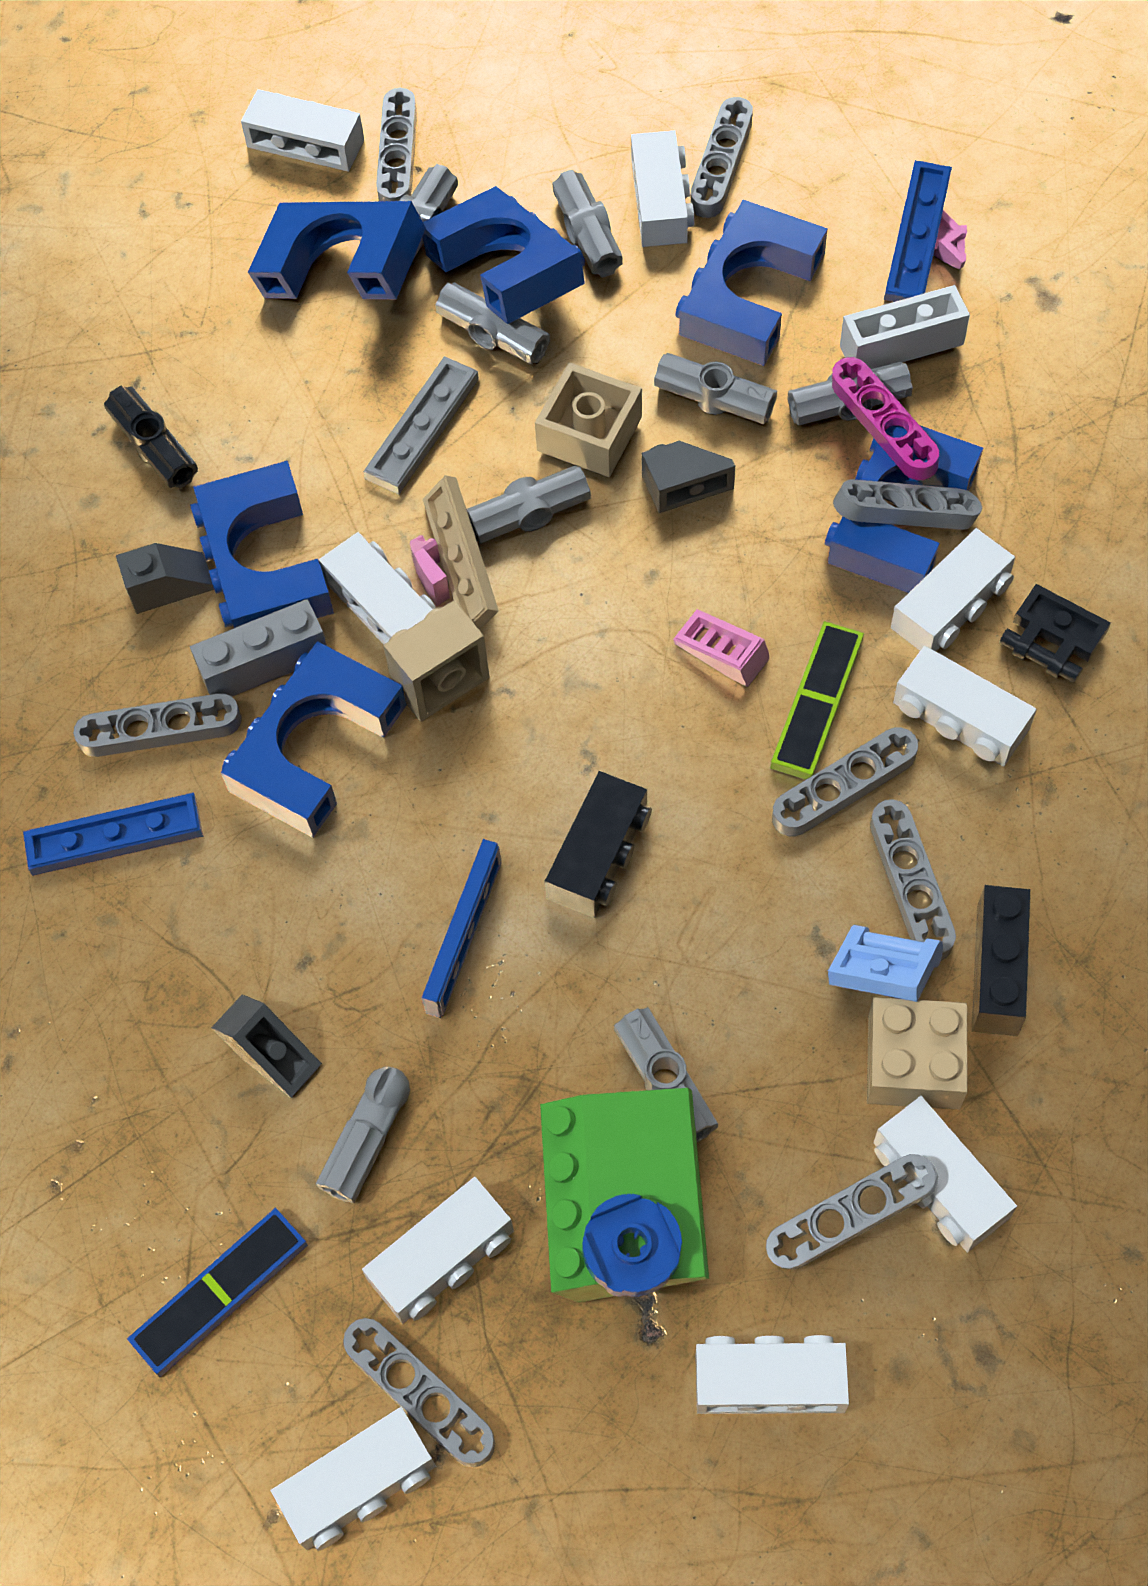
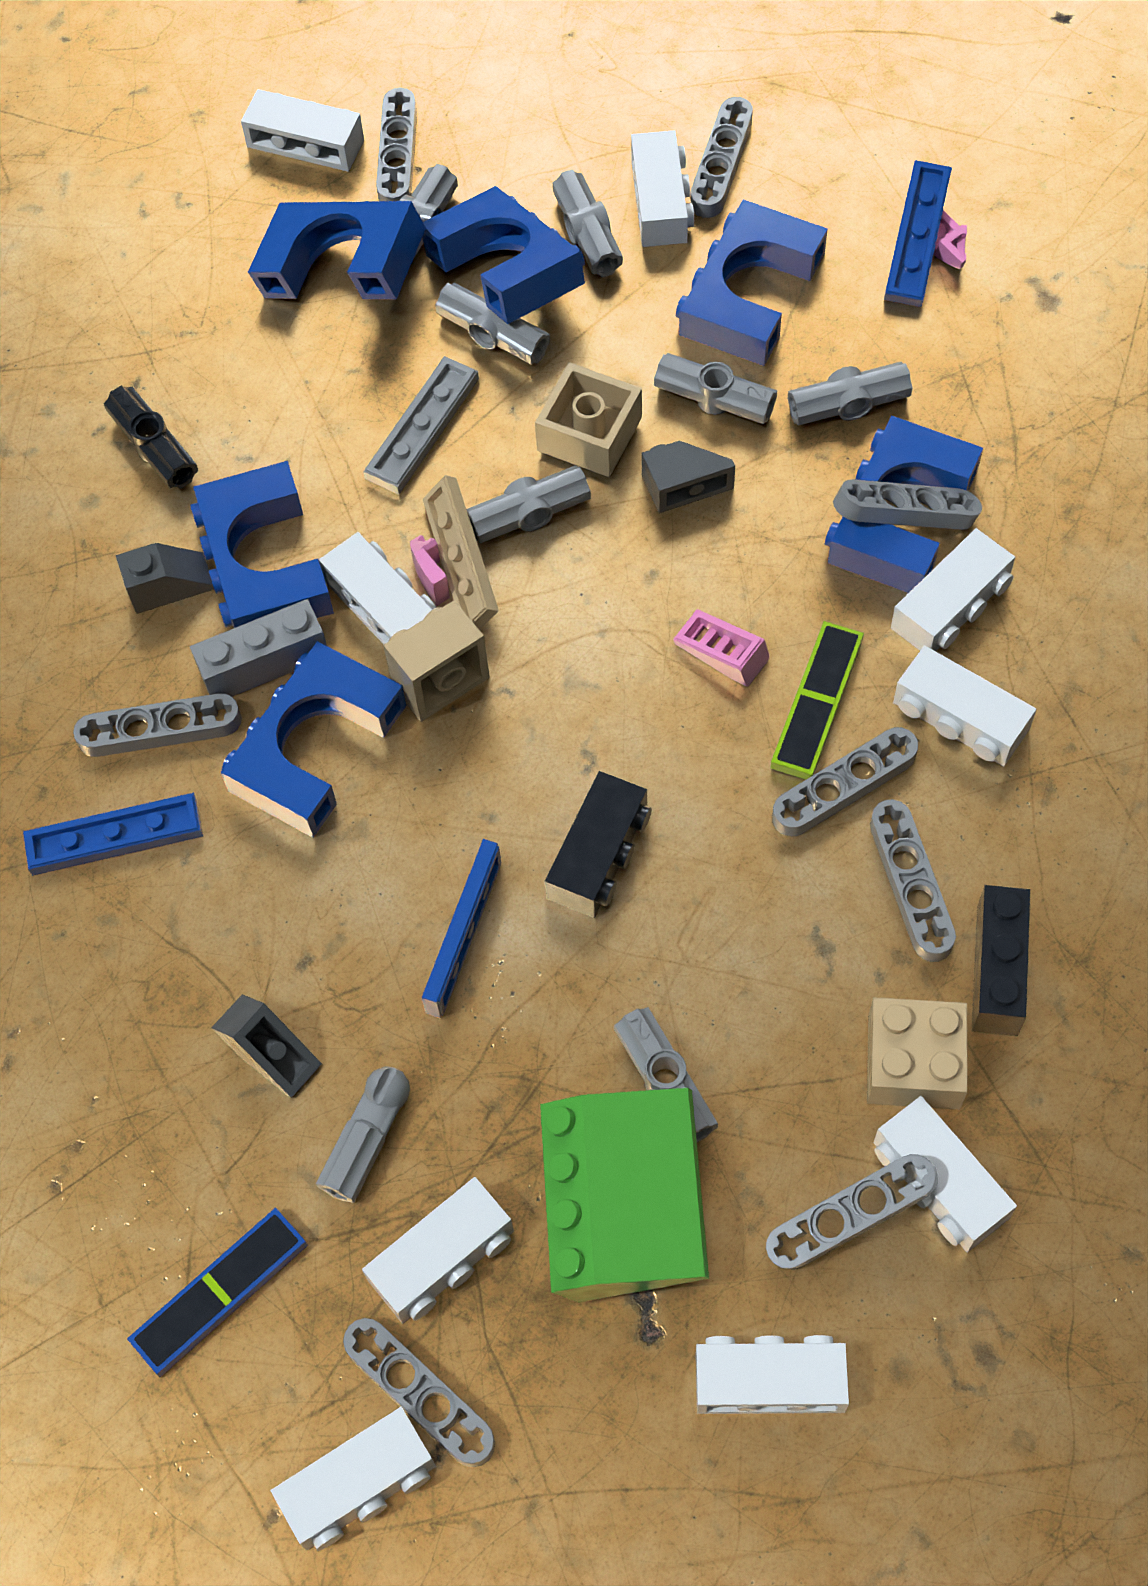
blue plate [582,1194,682,1297] -> none
light blue plate [828,925,943,1002] -> none
dark pink beam [832,357,939,480] -> none
white brick [840,285,970,369] -> none
black plate [999,584,1111,683] -> none

